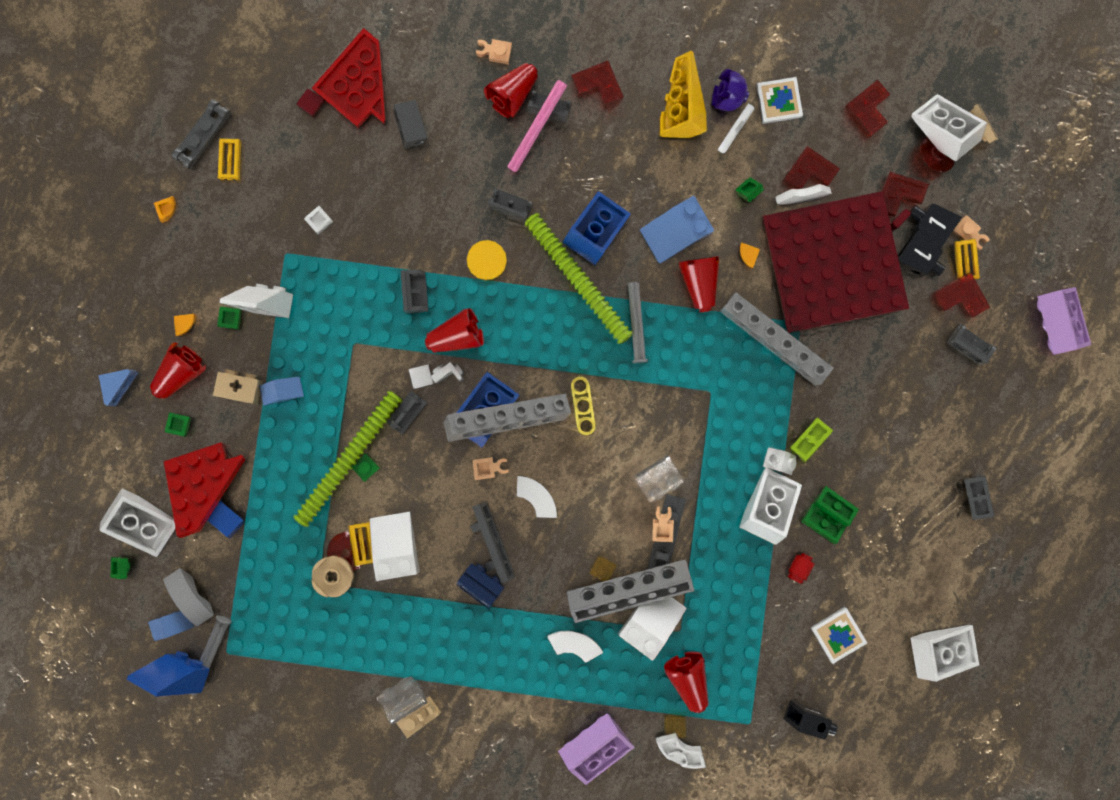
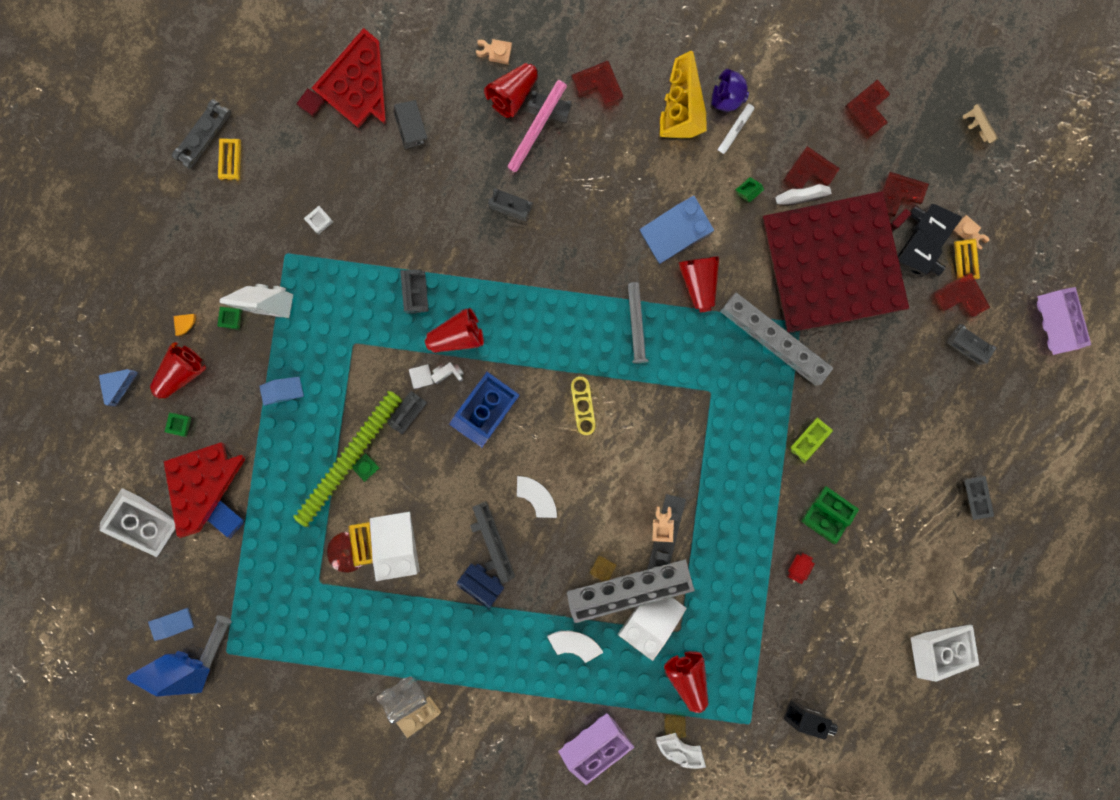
green plate [110,557,130,579] -> none
light orange tile [154,196,176,223] -> none
light grey brick [163,568,214,626] -> none
tan brick [213,369,263,404] -> none
tan plate [311,555,354,597] -> none
light grey brick [443,394,571,442] -> none
yellow tile [467,240,507,280] -> none
light nougat plate [472,457,509,480] -> none
lime piece [525,213,633,344] -> none
blue slope [562,191,631,265] -> none
clear bracket [633,455,684,502] -> none
light orange tile [739,242,760,269] -> none
white slope [740,468,802,545] -> none
tile [756,77,803,124] -> none
white bracket [763,448,797,475] -> none
tile [810,607,867,664] -> none
white slope [911,94,987,161] -> none
clear red dish [920,137,955,173] -> none

